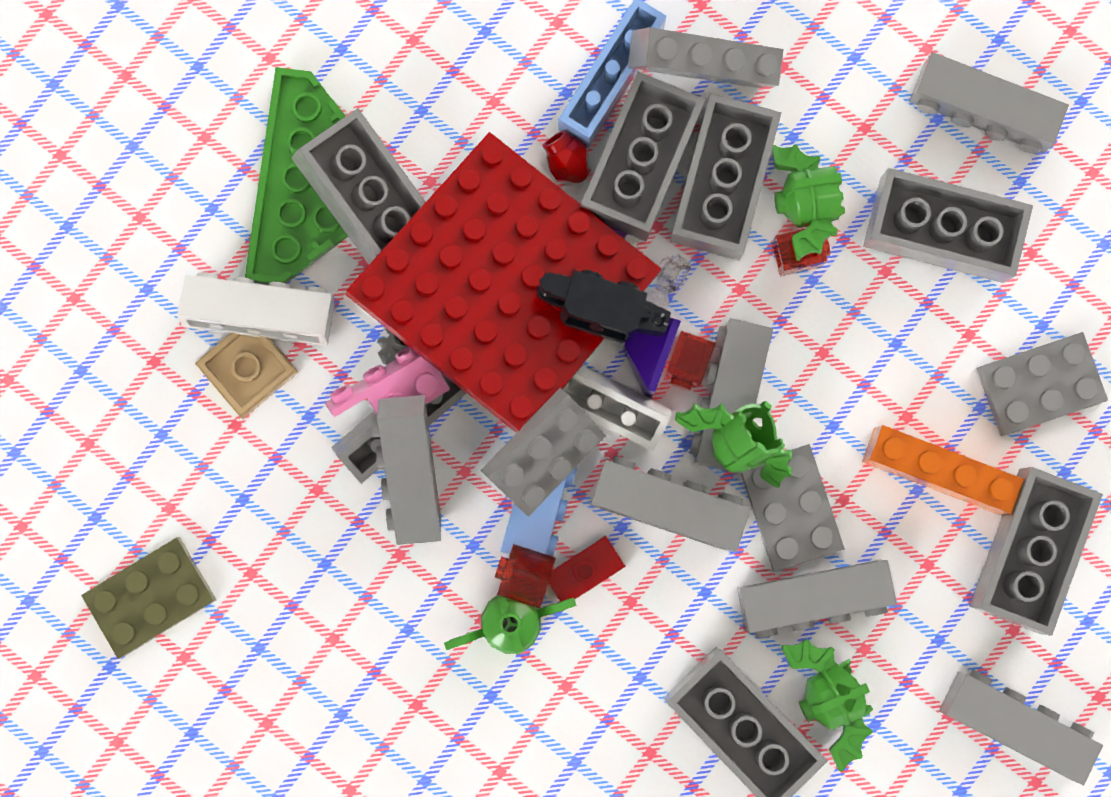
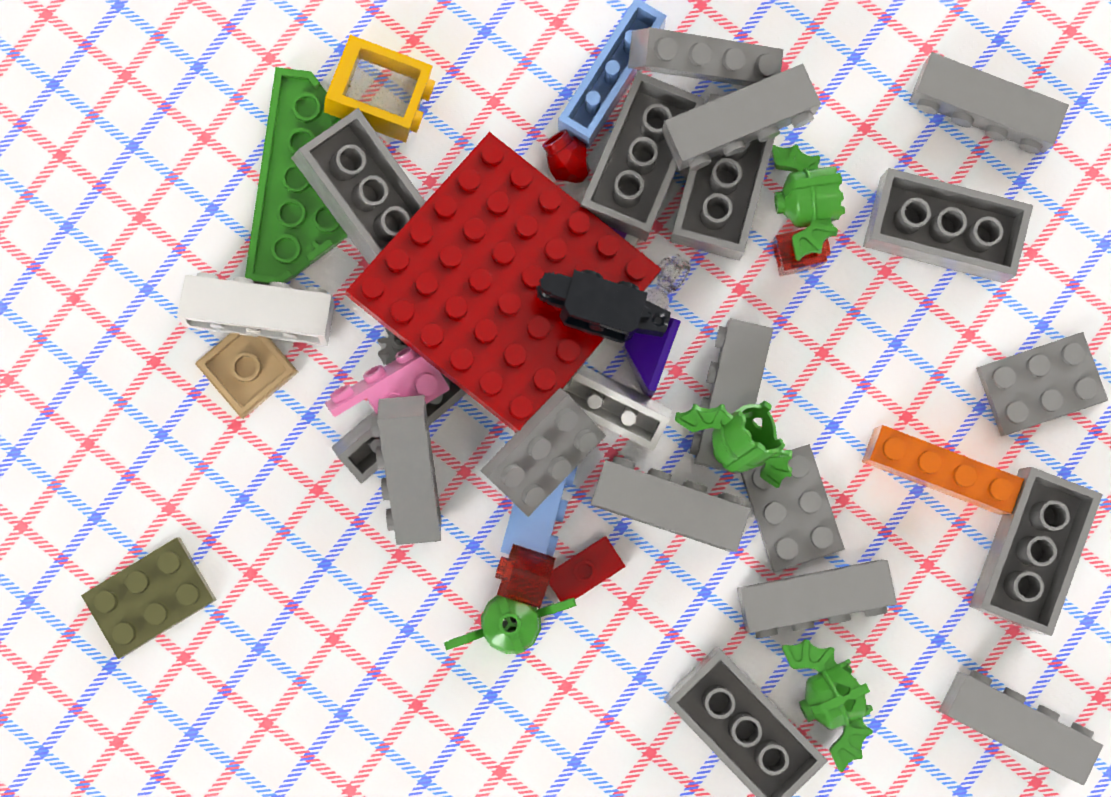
clear red brick [664,331,716,391] -> none
none -> yellow window [324,34,436,143]
none -> light grey brick [662,63,821,171]

